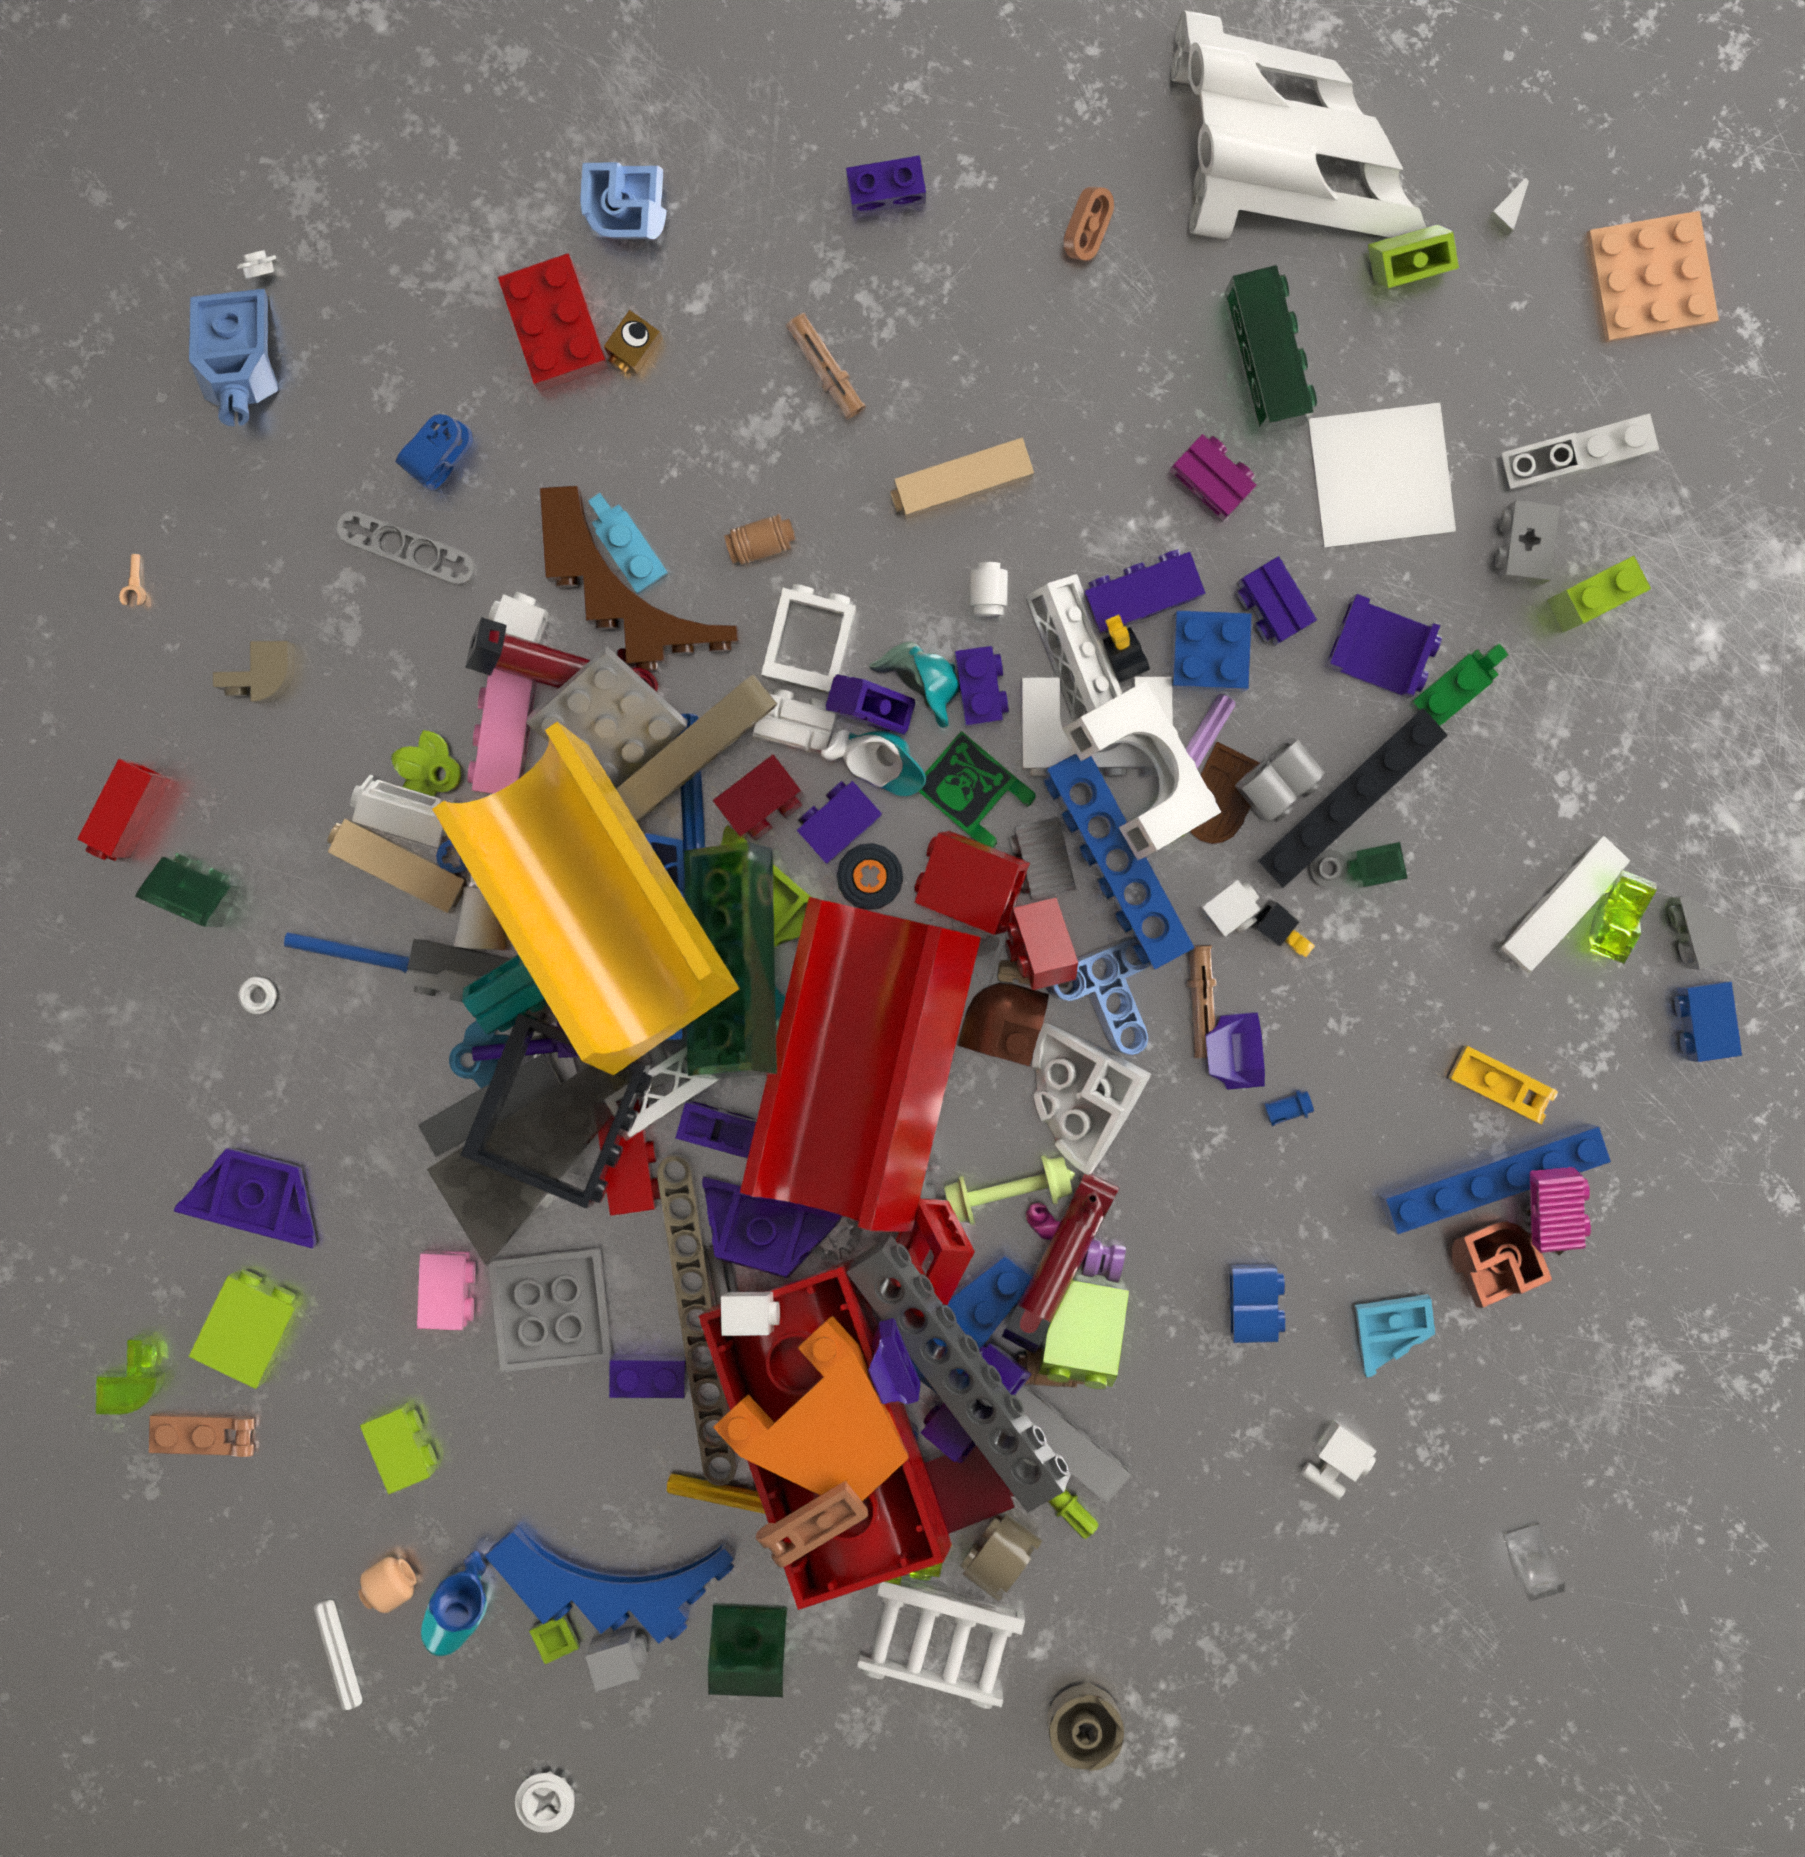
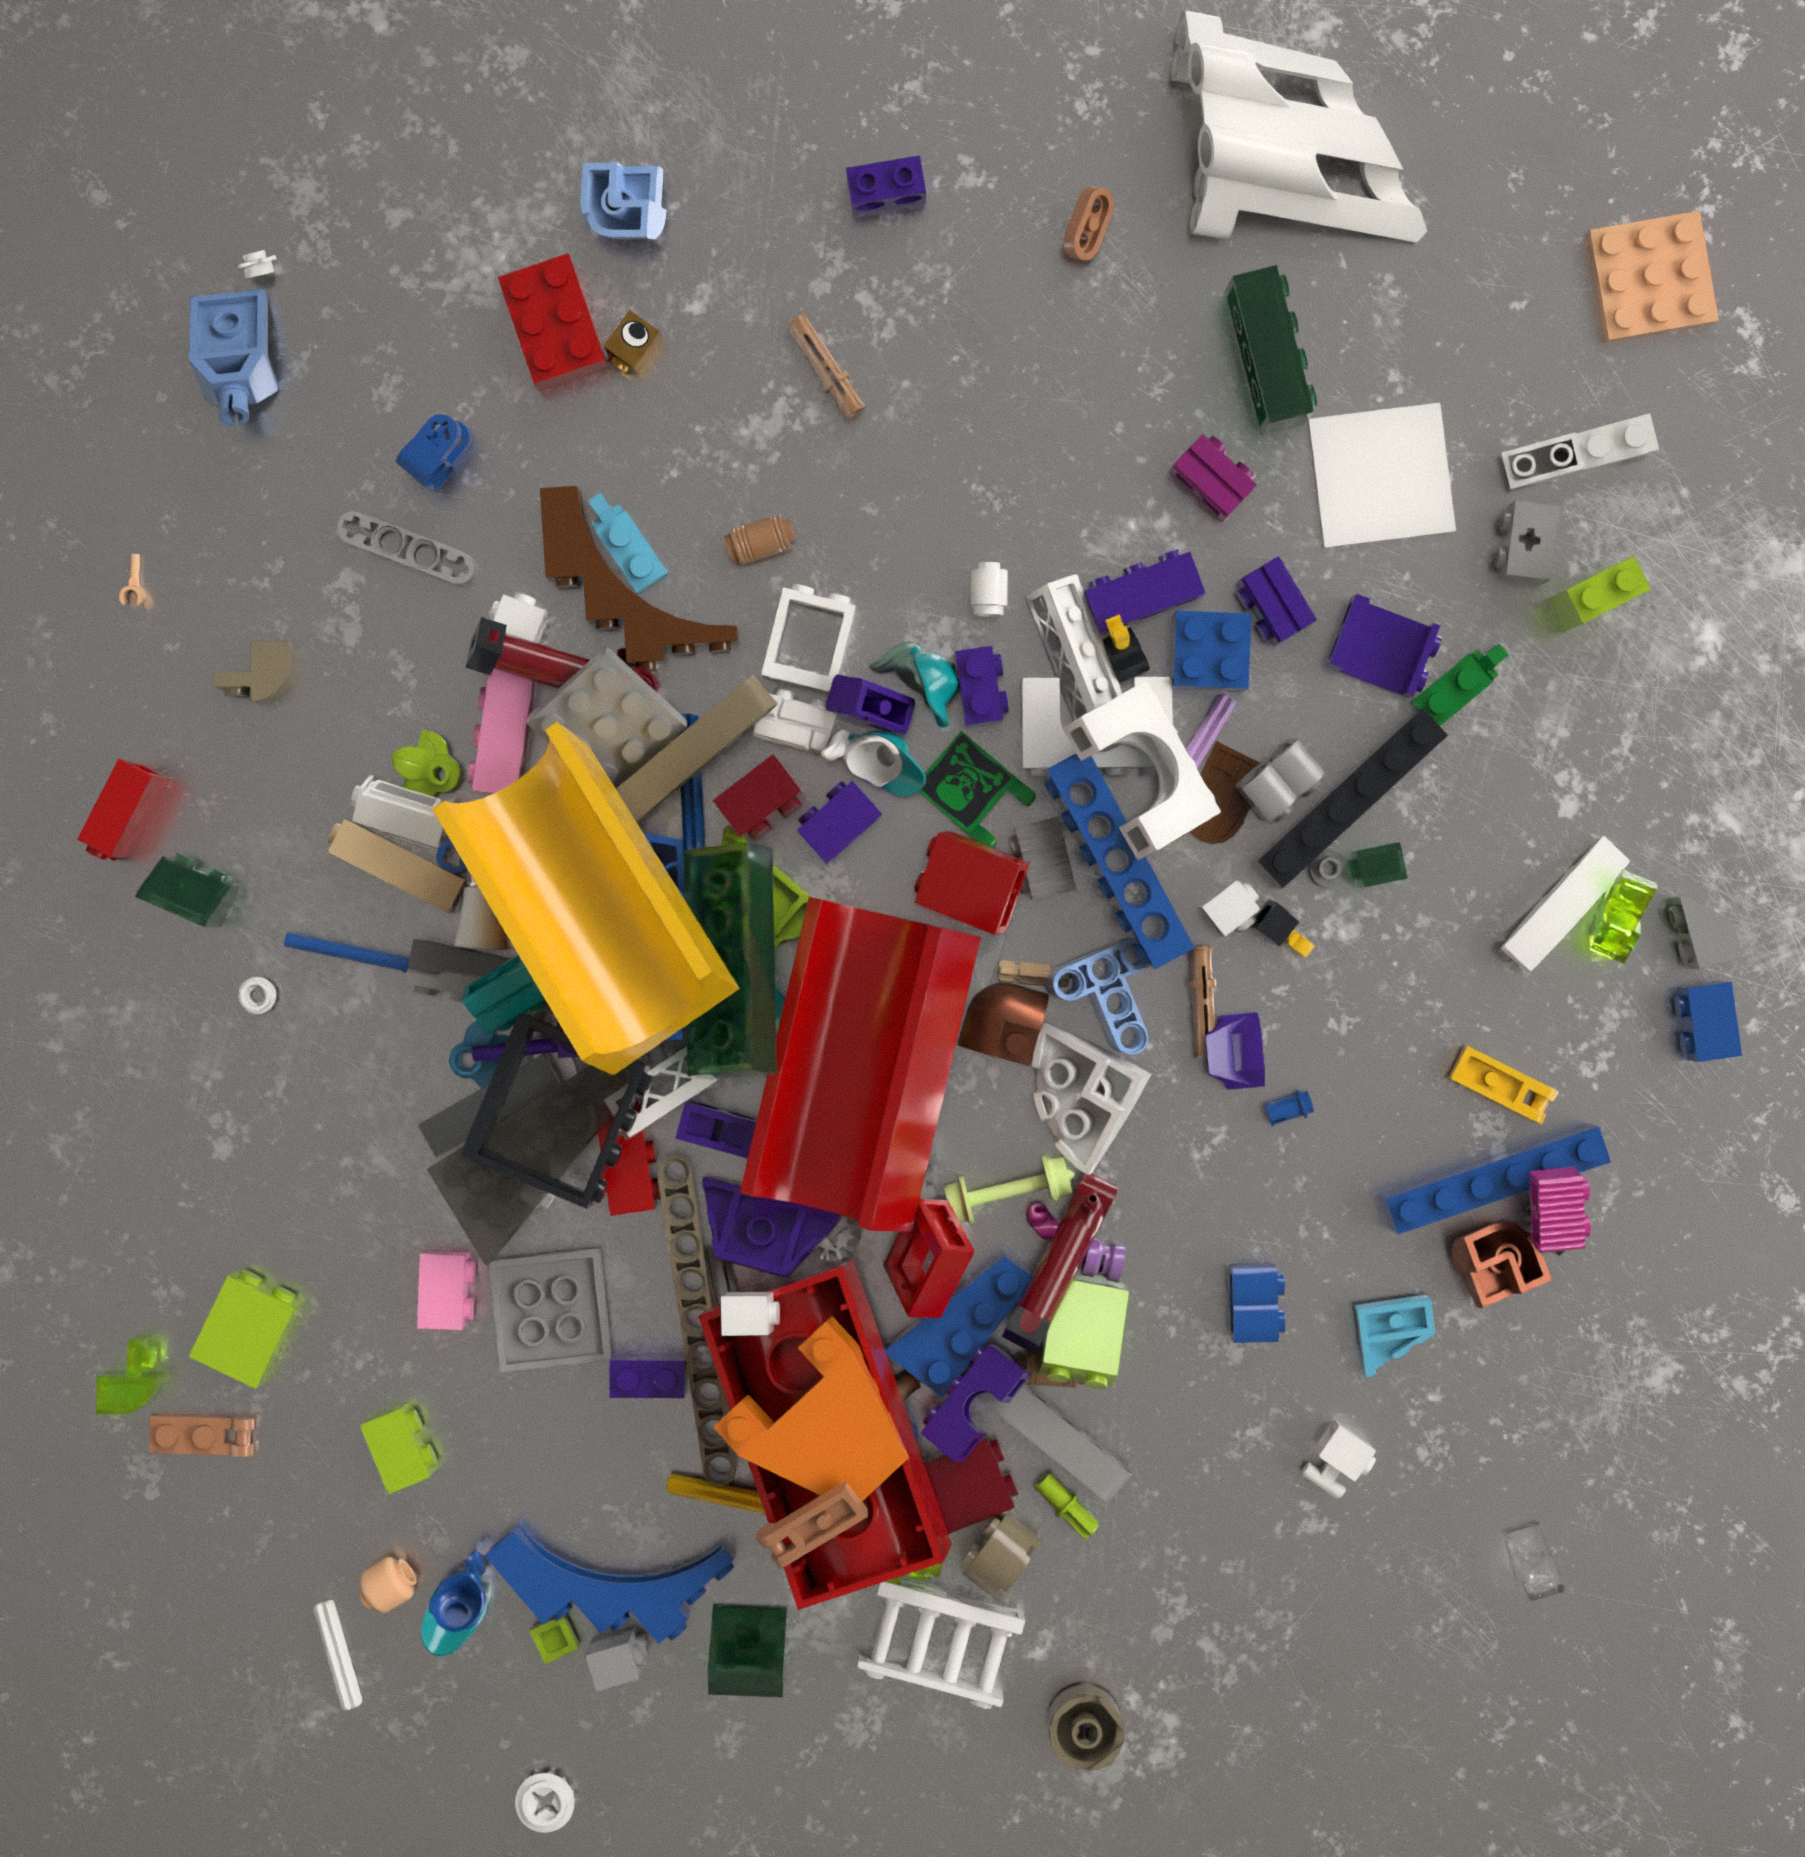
dark purple wing [174,1147,317,1249] -> none
black bush [837,843,903,910] -> none
dark grey brick [846,1235,1071,1513] -> none
dark purple slope [868,1318,921,1405] -> none
tan brick [890,437,1034,520] -> none
brick [1005,898,1078,990] -> none
lime brick [1367,225,1459,288] -> none
white piece [1489,178,1529,236] -> none

